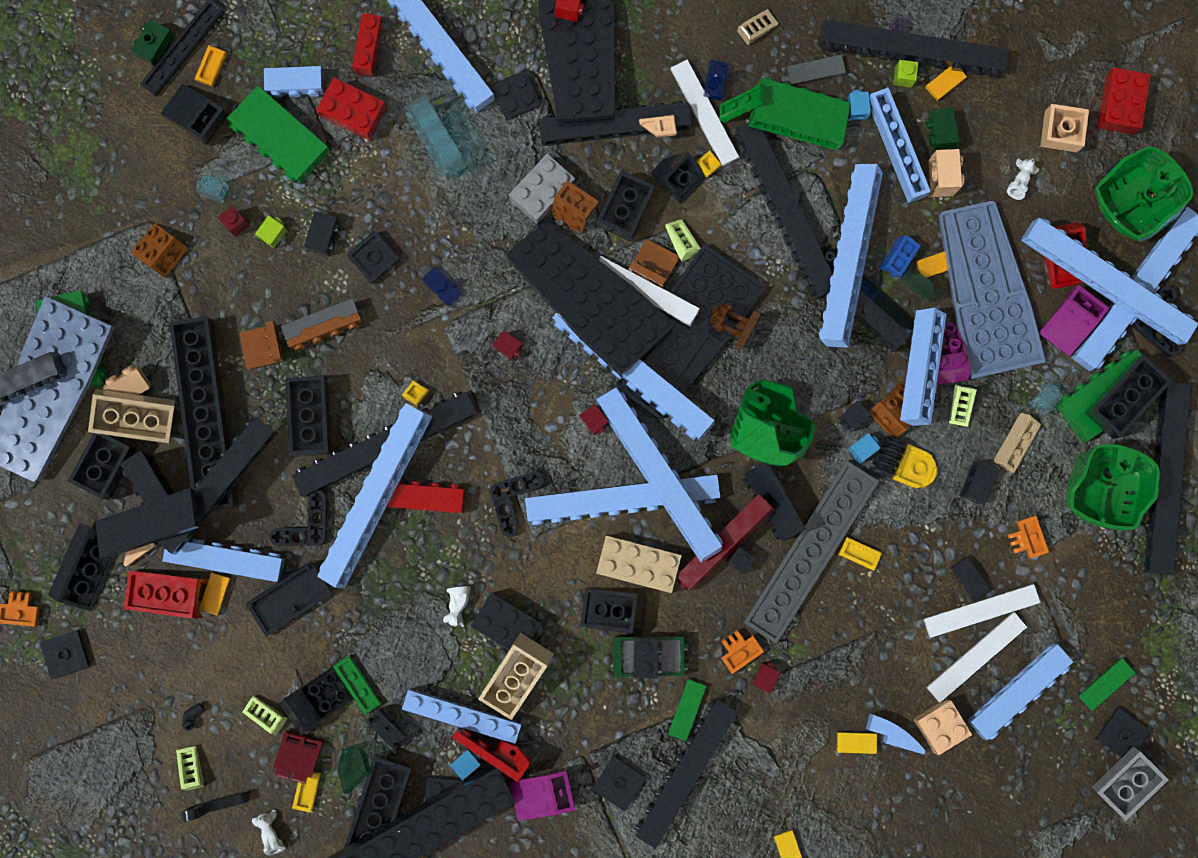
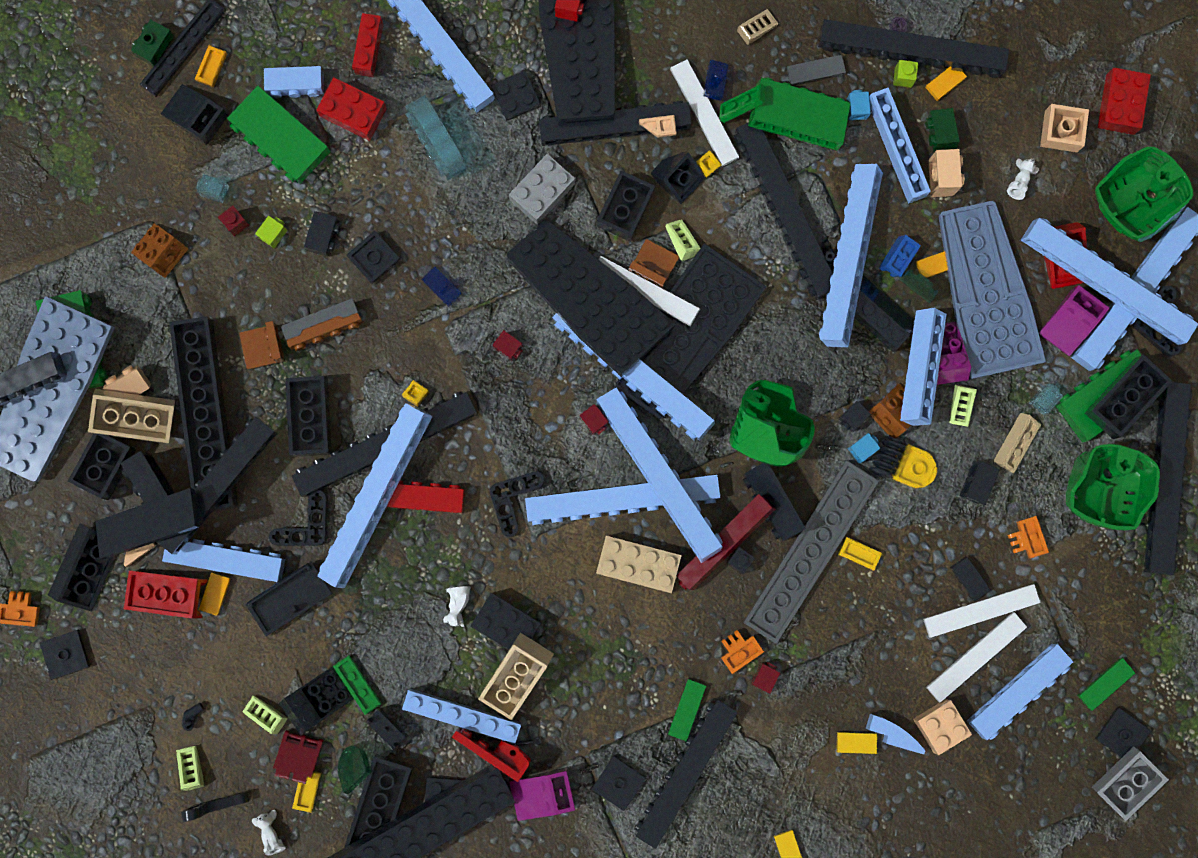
dark azure brick [450,749,482,781] -> none
dark orange bracket [551,180,599,233] -> none
black slope [580,588,647,635] -> none
window [613,636,688,677] -> none
black bracket [633,638,662,679] -> none
reddish brown tile [709,303,761,350] -> none

